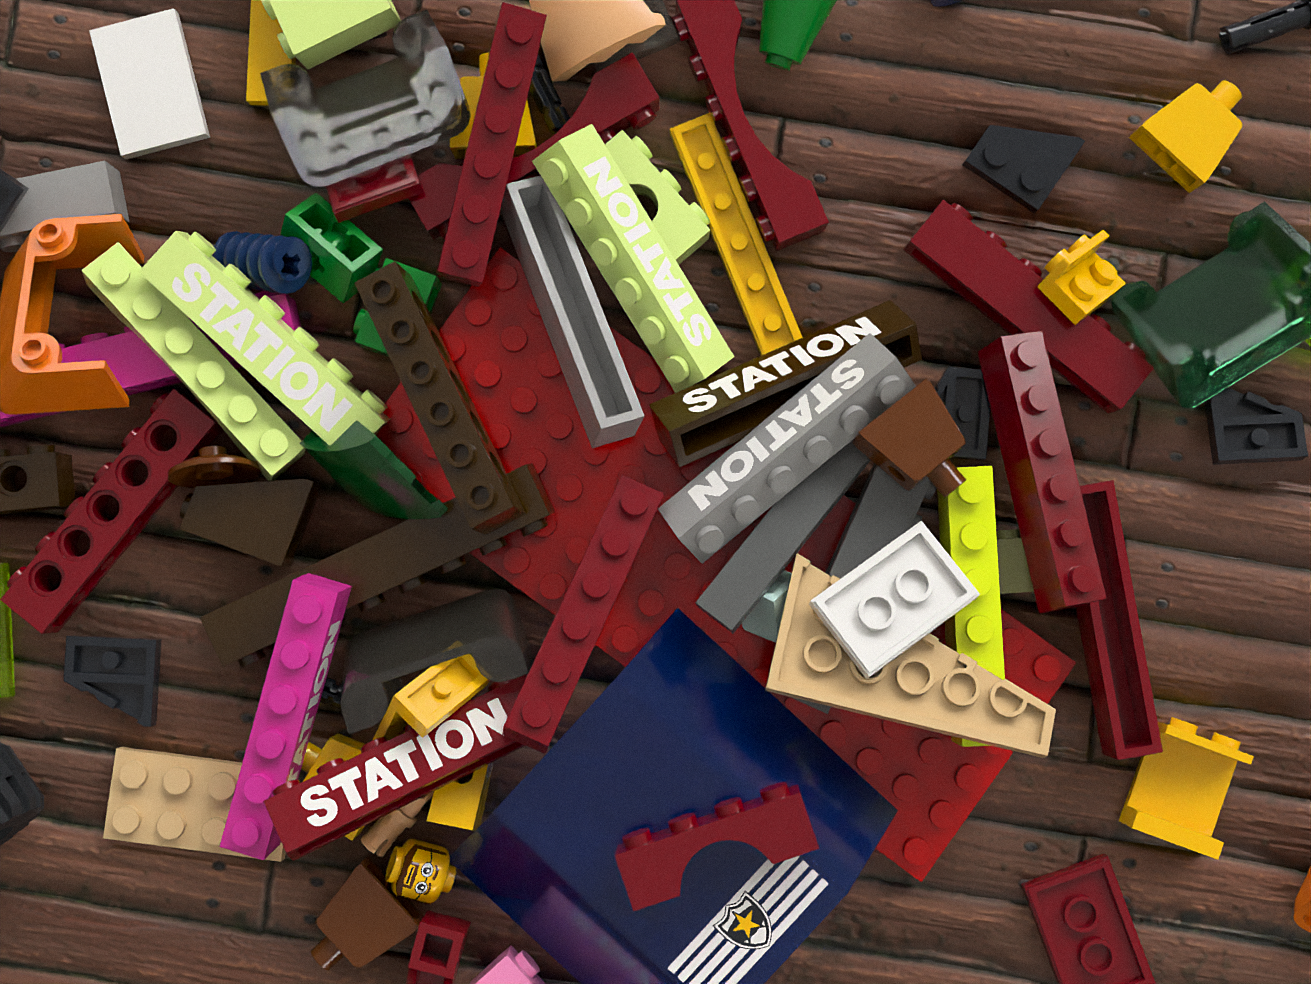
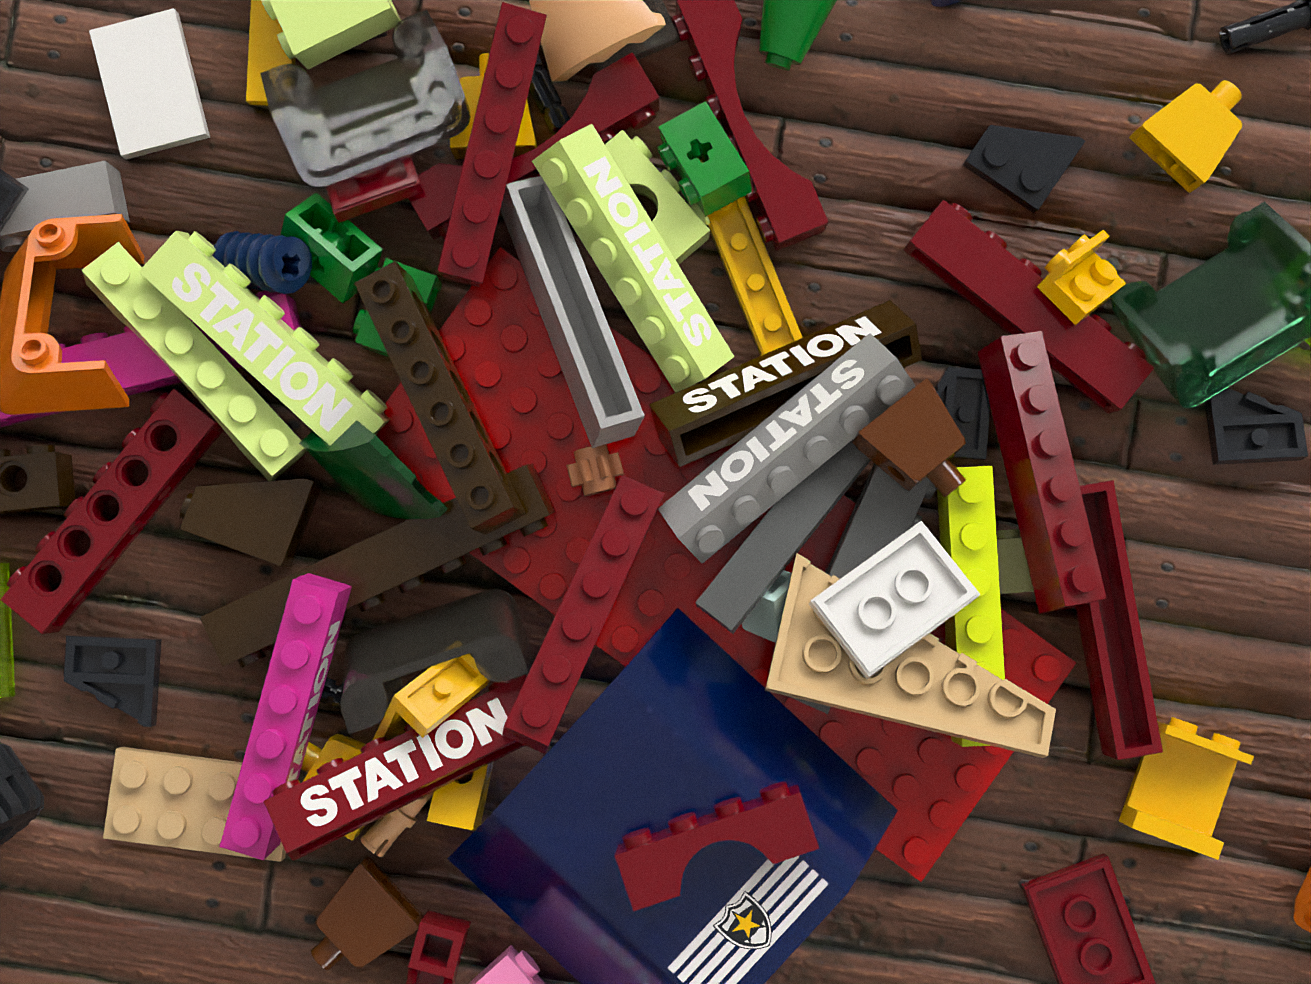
reddish brown dish [167,446,261,488] -> none
yellow head [385,839,456,904] -> none
none -> nougat gear [566,444,624,496]
none -> green brick [657,101,752,217]

